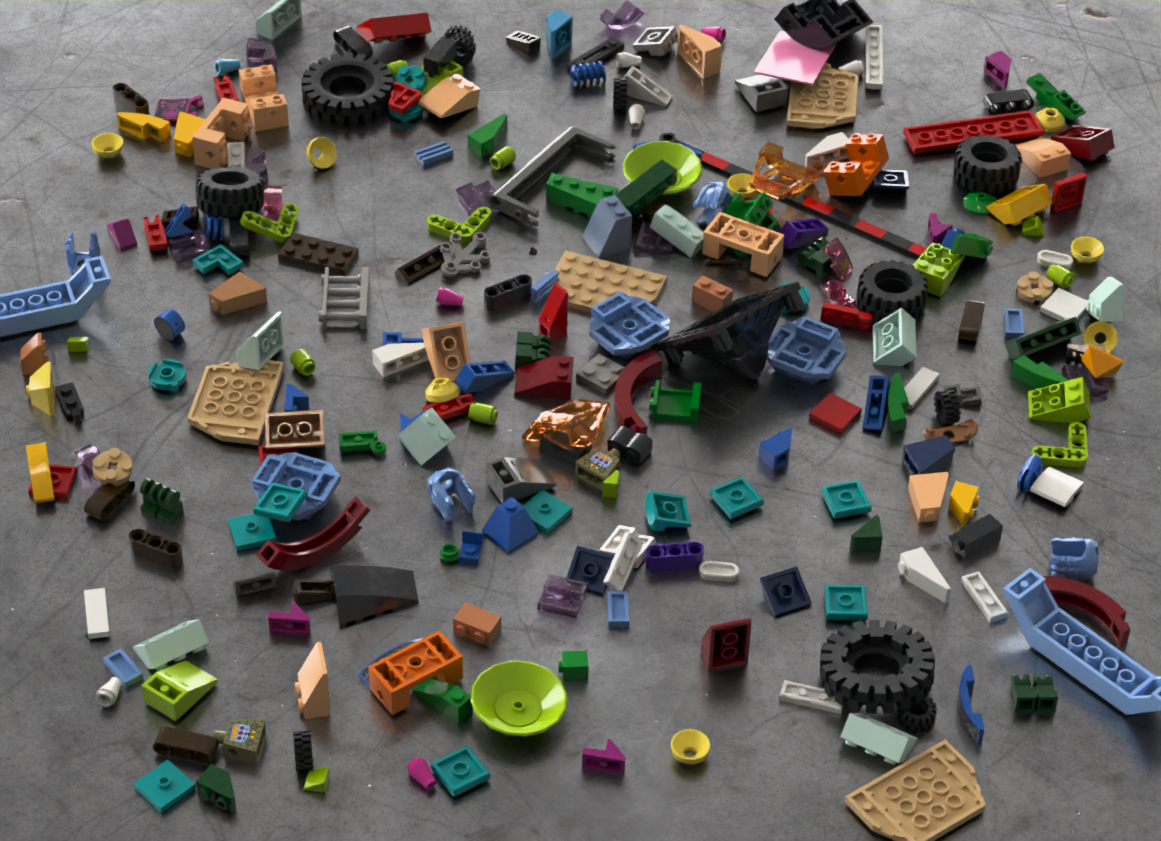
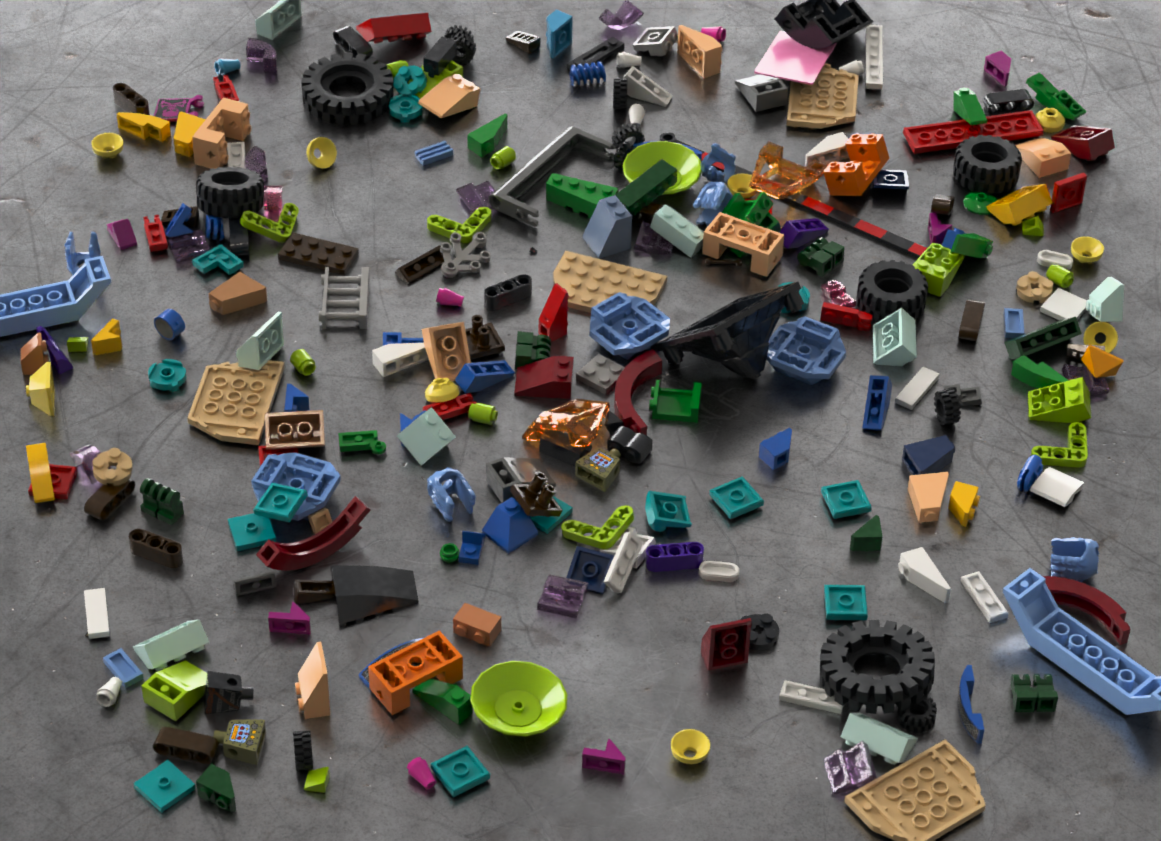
black hinge [54,382,84,424] -> none
light nougat plate [239,65,289,132] -> none
red wing [388,81,422,115] -> none
medium blue tile [531,269,559,304] -> none
green brick [558,651,589,681] -> none
lime slope [602,470,620,498] -> none
medium blue tile [607,591,629,627] -> none
nougat brick [692,276,733,312] -> none
dark blue slope [760,566,812,616] -> none
red tile [809,393,862,434] -> none
clear pink slope [823,237,853,279] -> none
green slope [888,372,909,432] -> none
medium nougat piece [923,419,978,443] -> none
black brick [949,514,1003,559] -> none
none -> dark purple slope [36,326,73,374]
none -> yellow slope [91,319,122,355]
none -> black torso [204,671,254,714]
none -> tan tile [308,508,332,534]
none -> dark brown plate [465,315,505,360]
none -> dark brown plate [510,471,563,517]
none -> lime beam [561,505,634,549]
none -> black slope [605,411,623,435]
none -> black tyre [612,123,645,152]
none -> black gear [613,142,631,169]
none -> medium blue piece [701,143,736,184]
none -> black plate [741,613,779,650]
none -> clear purple slope [824,741,877,794]
none -> dark brown beam [931,194,955,215]
none -> green slope [953,88,987,125]

